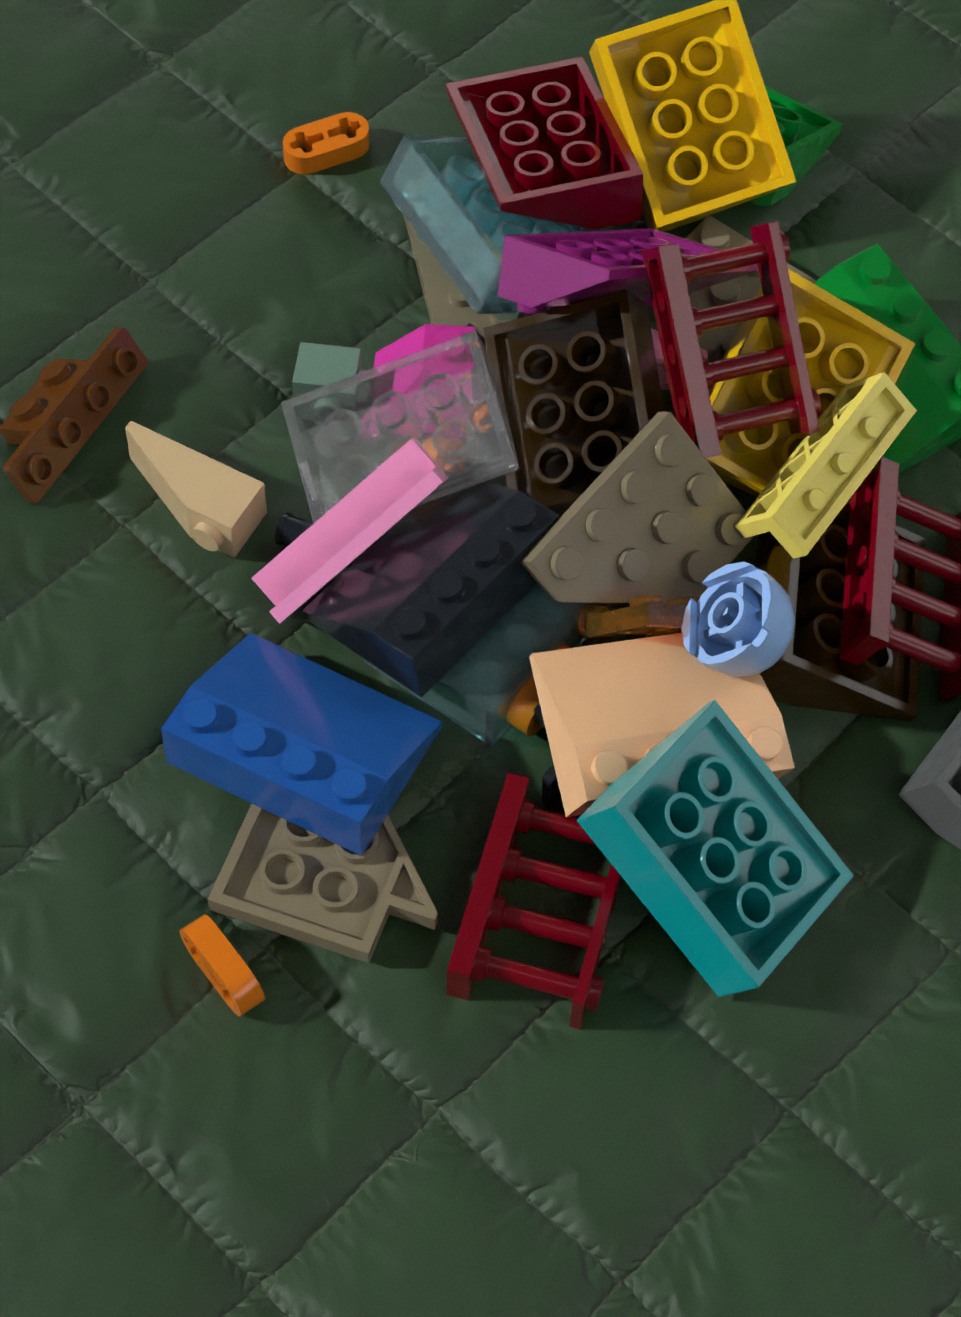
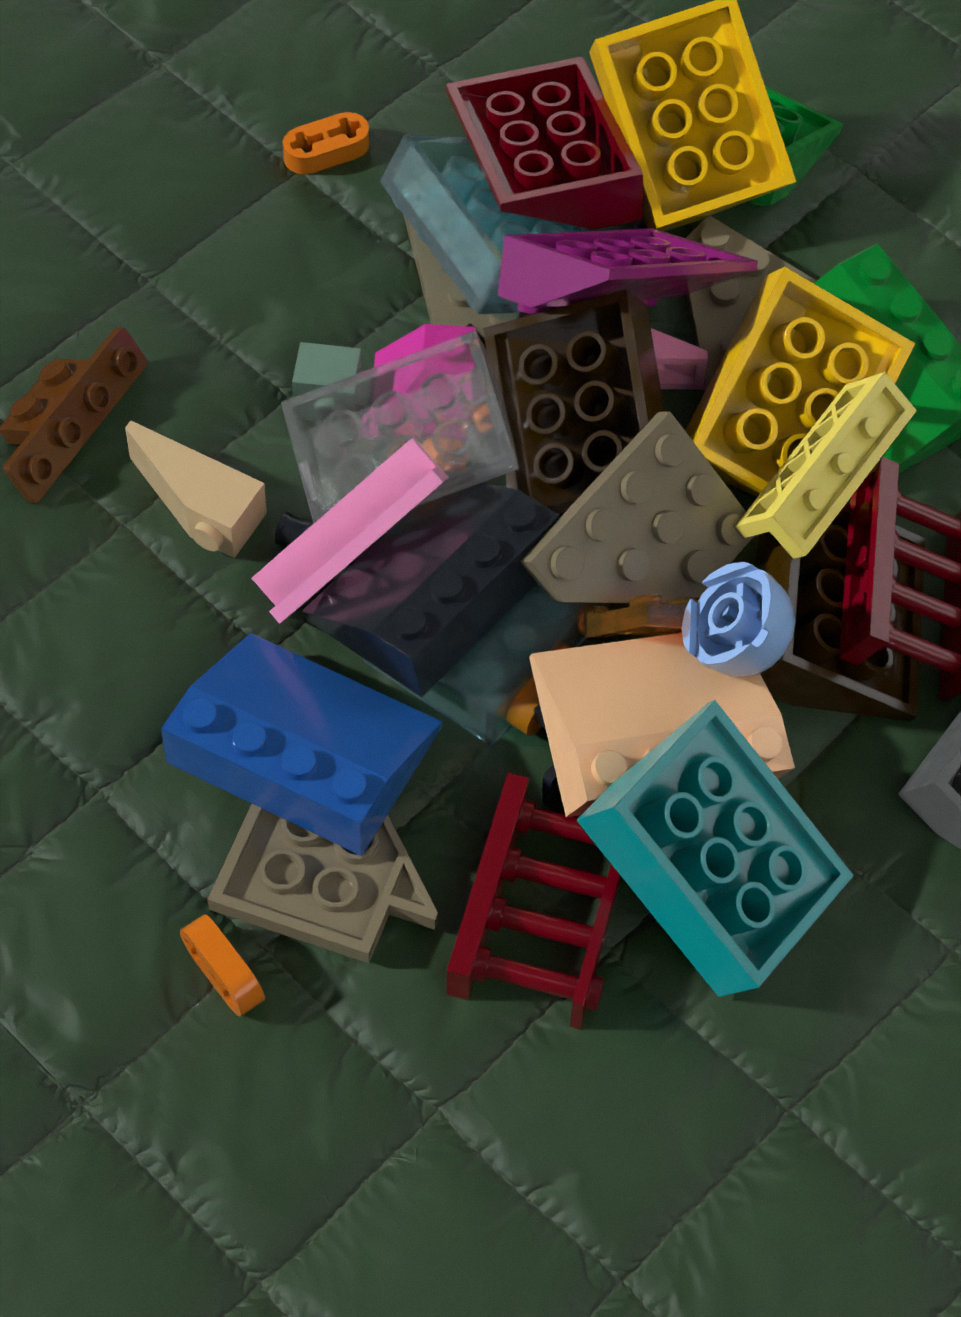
dark red fence [642,221,821,458] -> none

